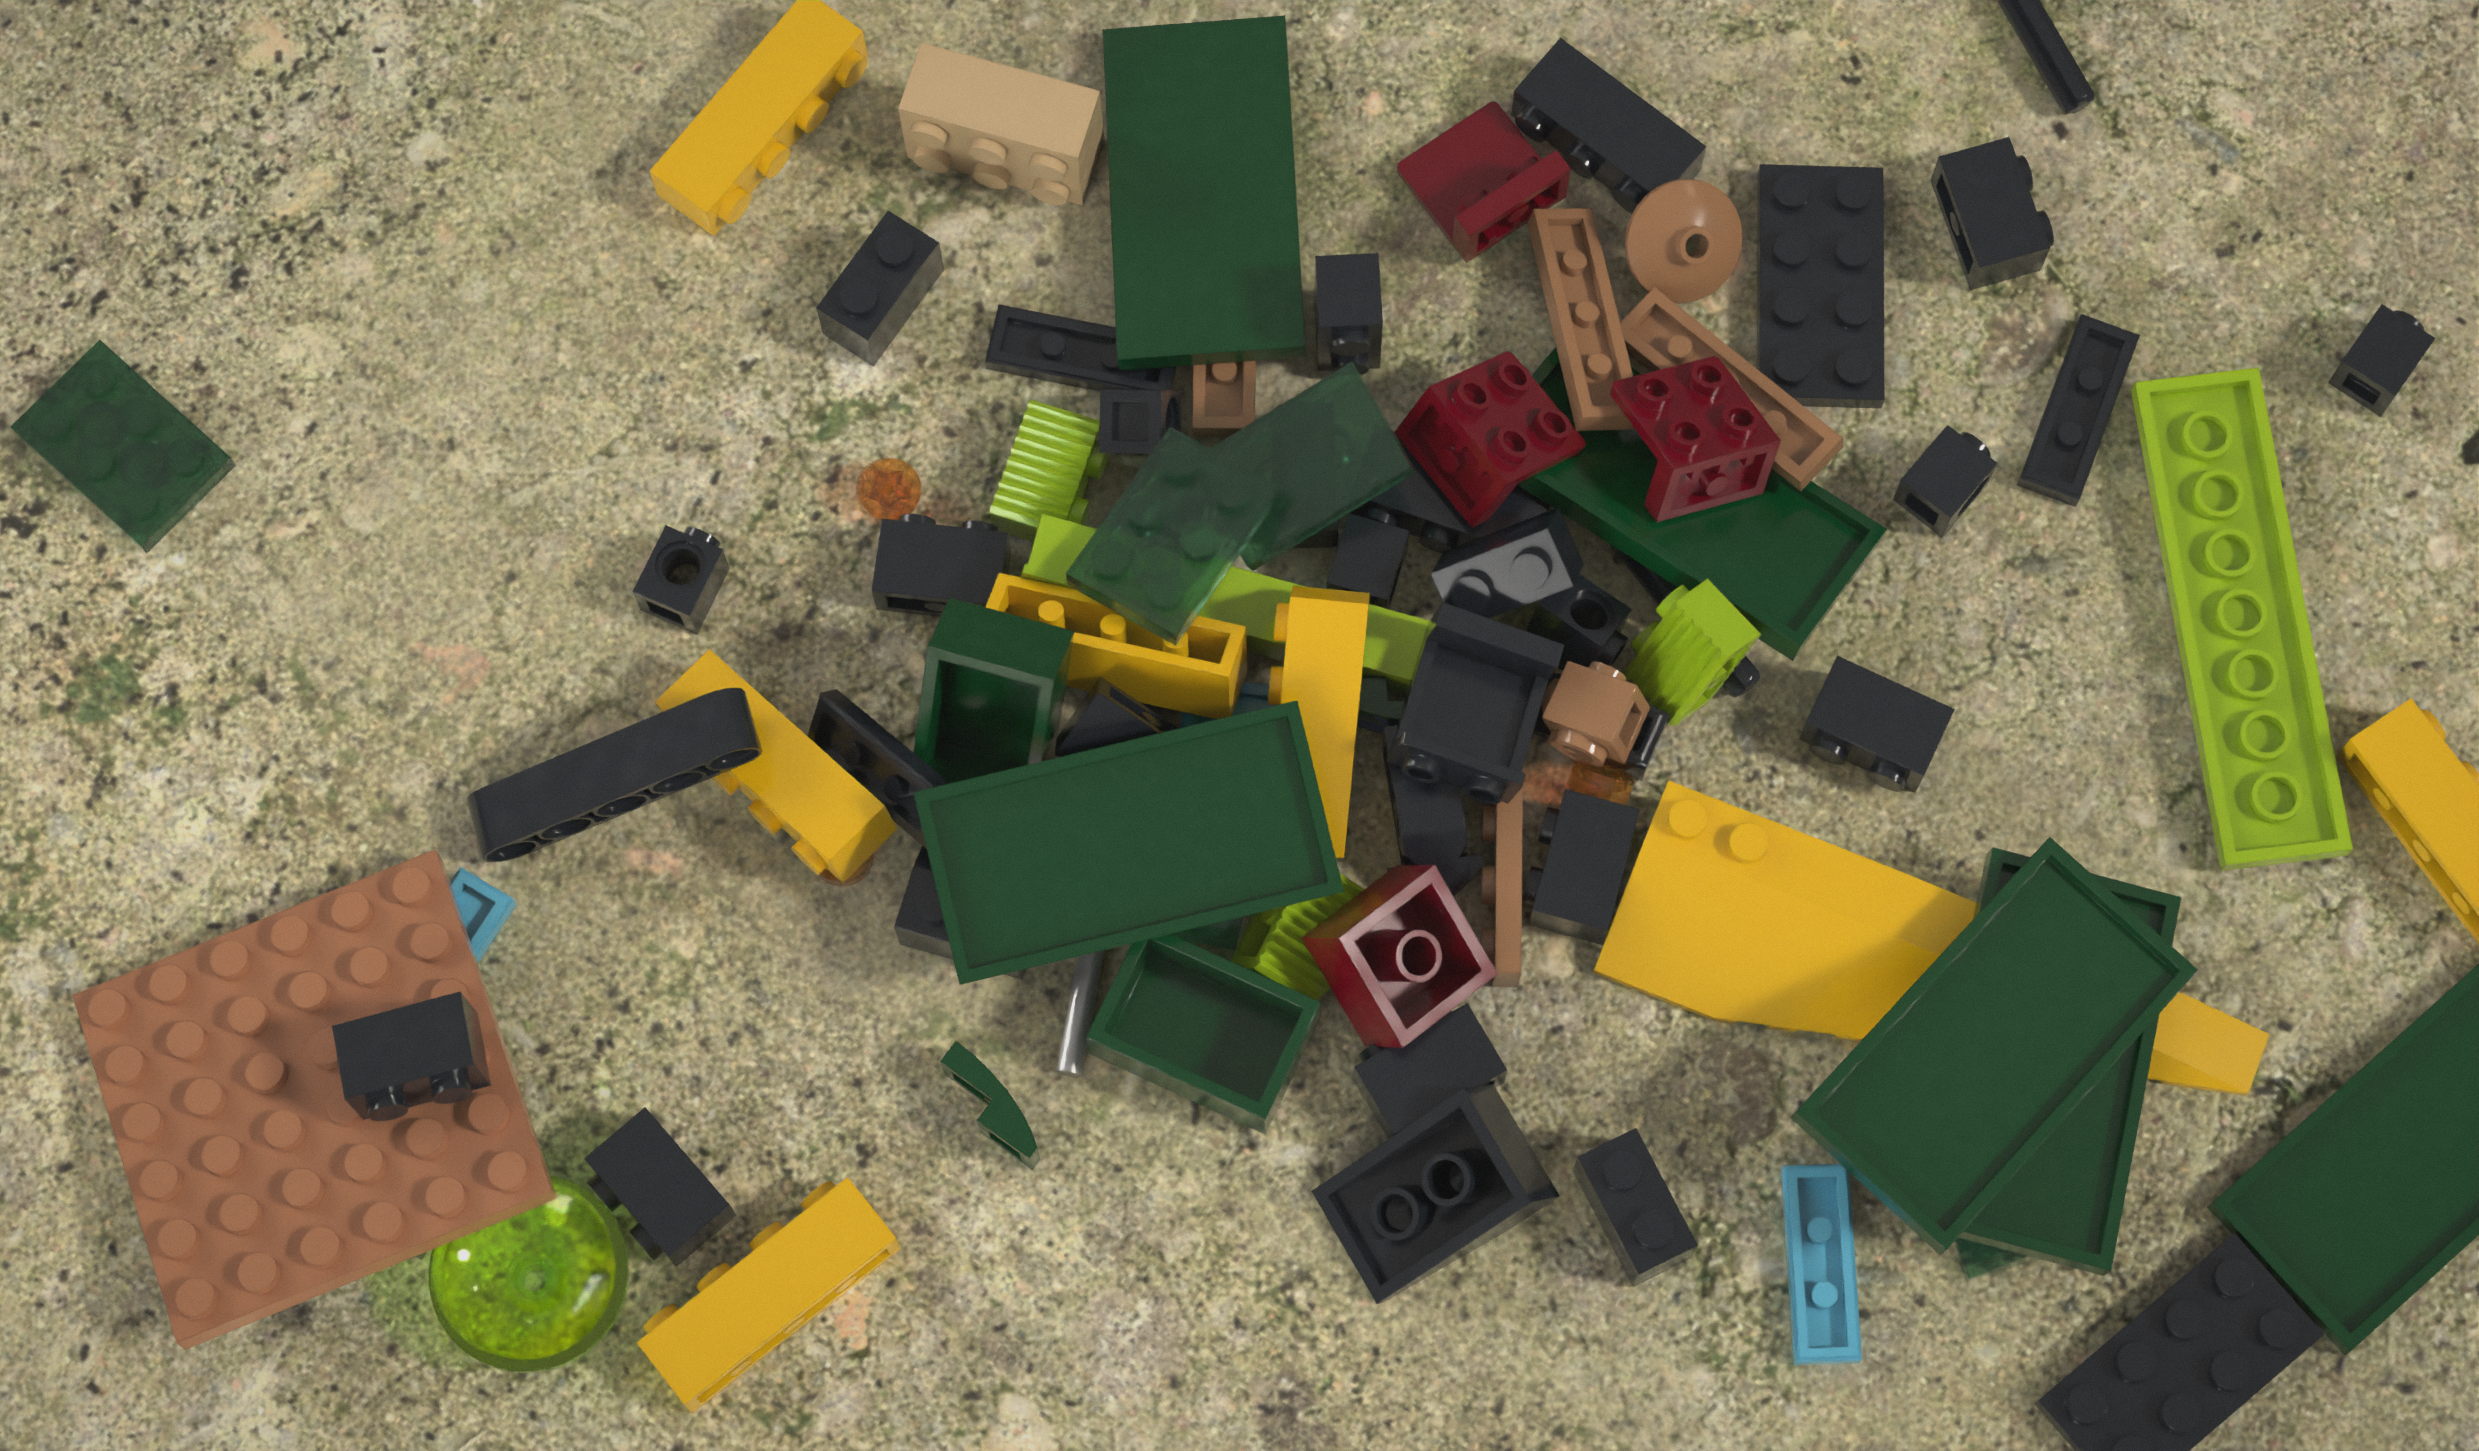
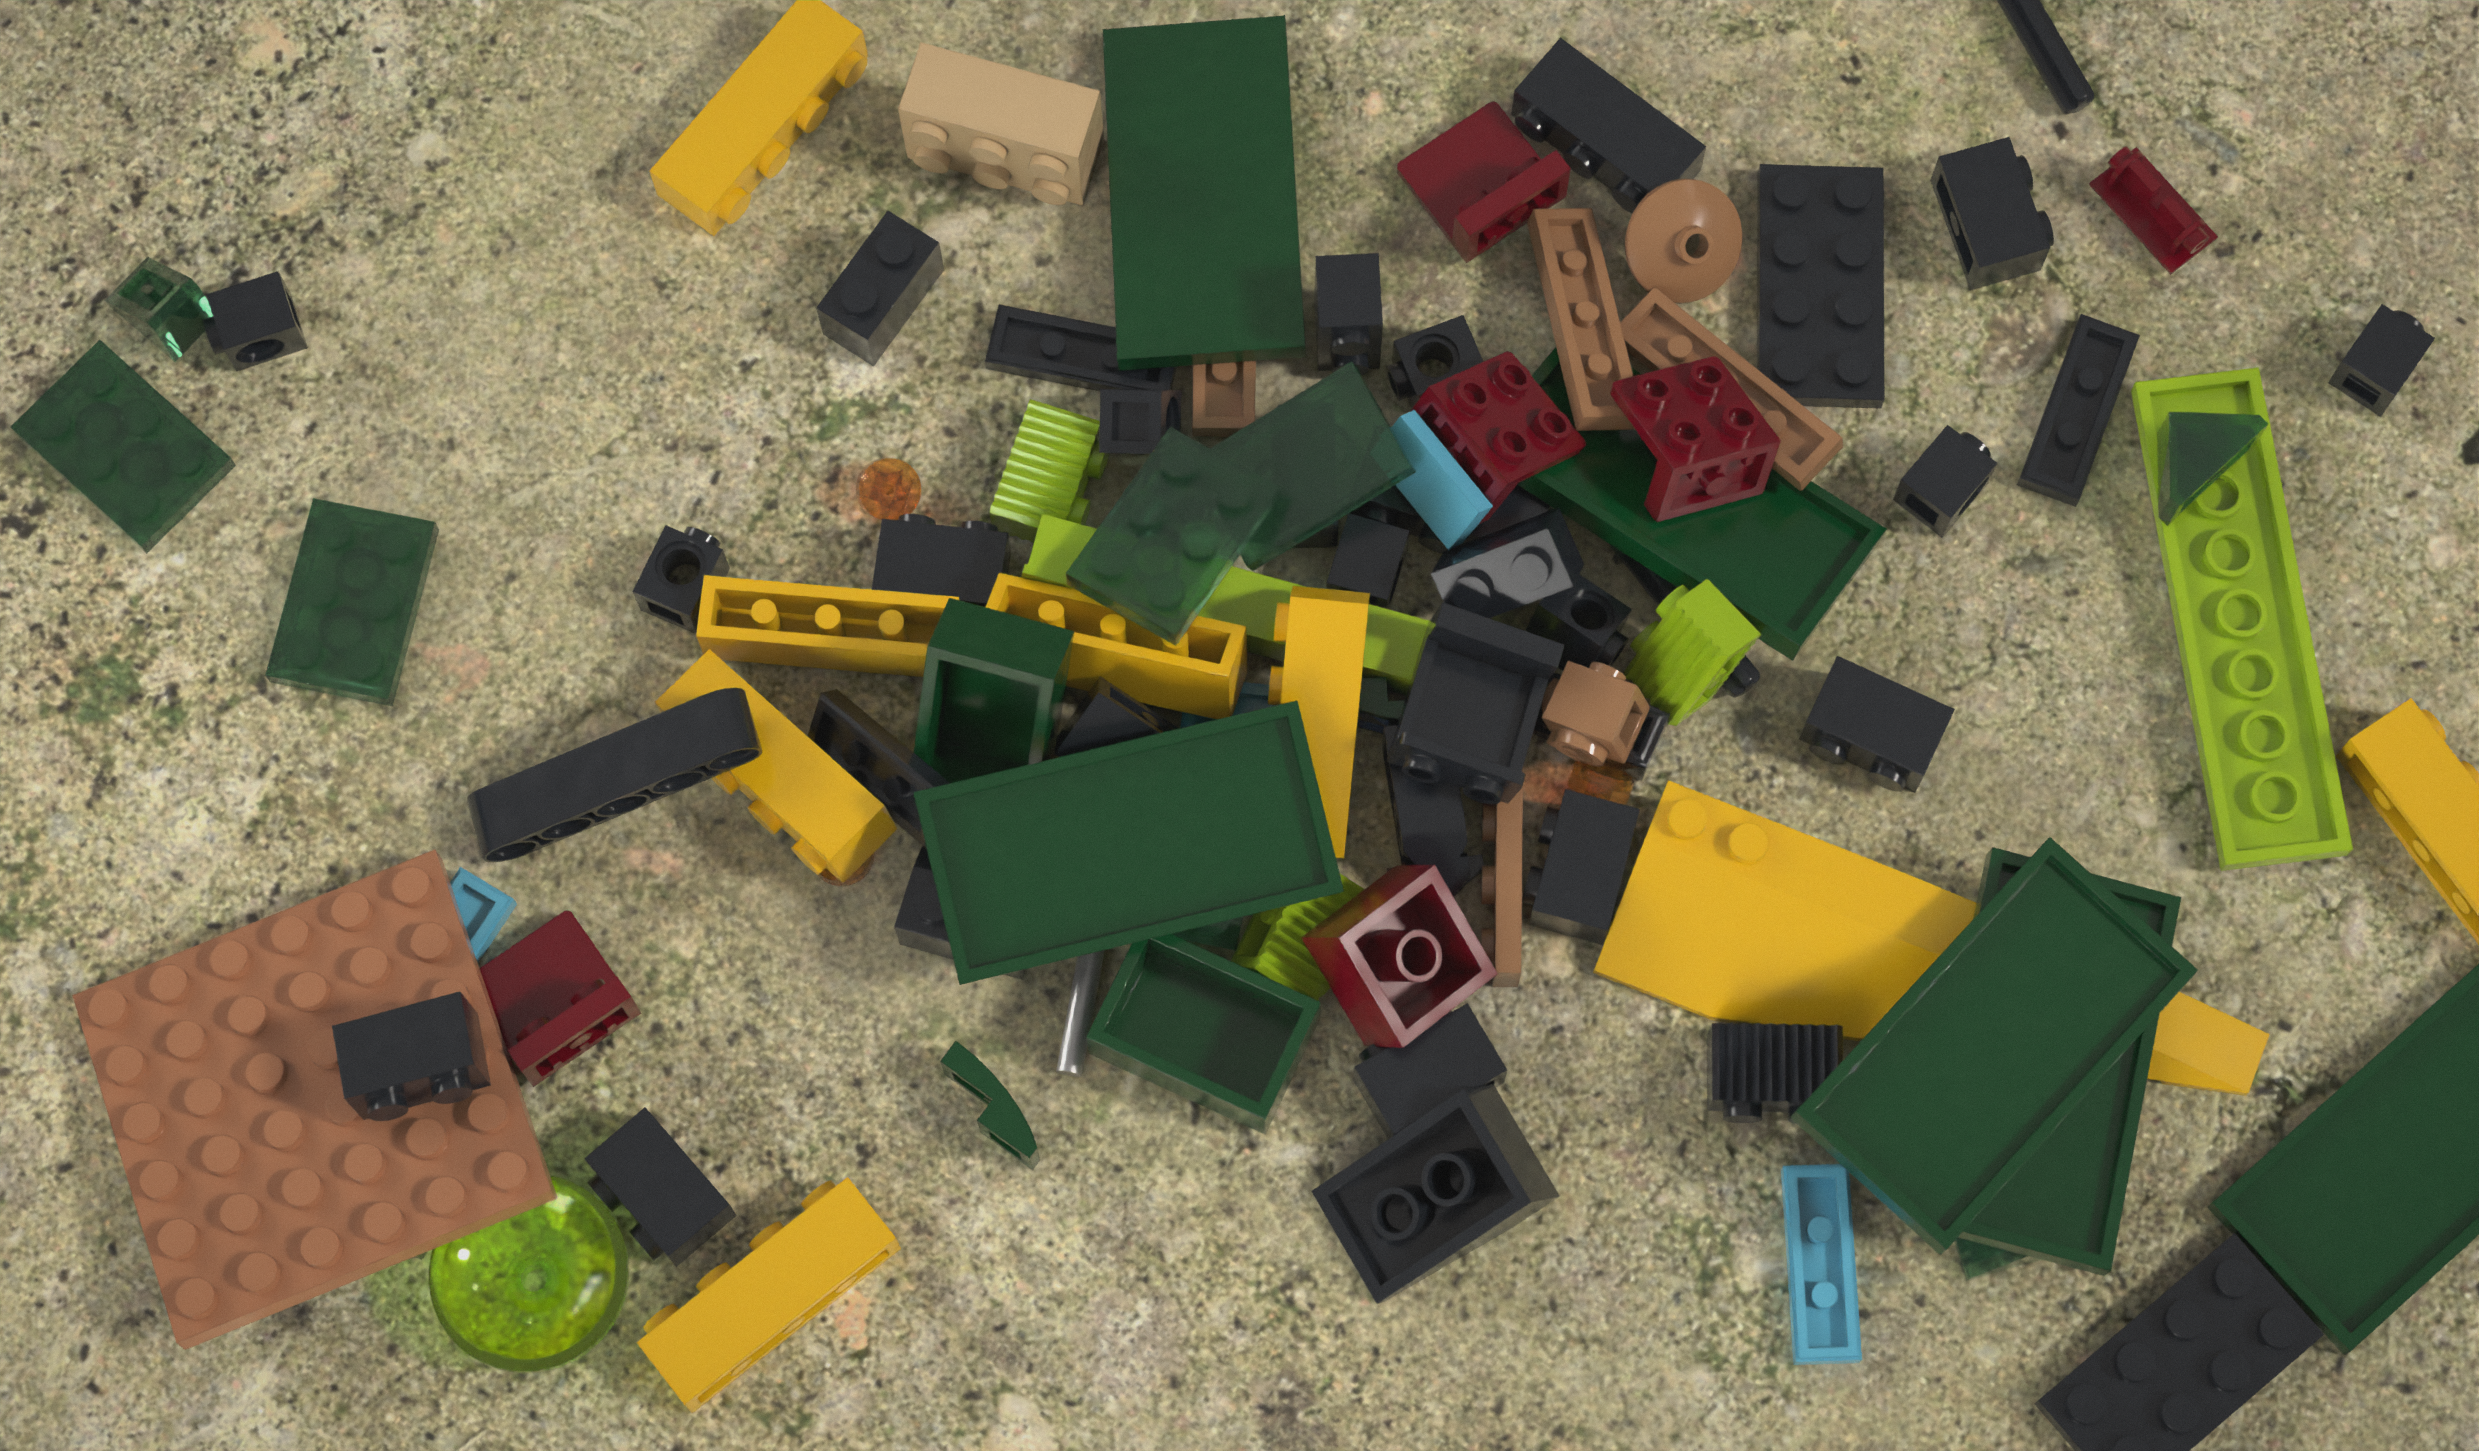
black brick [1573,1128,1698,1287] -> none
none -> clear green slope [104,257,213,362]
none -> black brick [203,271,308,371]
none -> clear green plate [265,498,439,706]
none -> dark red bracket [479,910,641,1087]
none -> yellow brick [696,575,959,677]
none -> medium azure tile [1371,410,1493,550]
none -> black brick [1386,315,1484,408]
none -> black brick [1706,1022,1843,1124]
none -> dark red hinge [2089,146,2218,275]
none -> clear green slope [2157,412,2268,526]

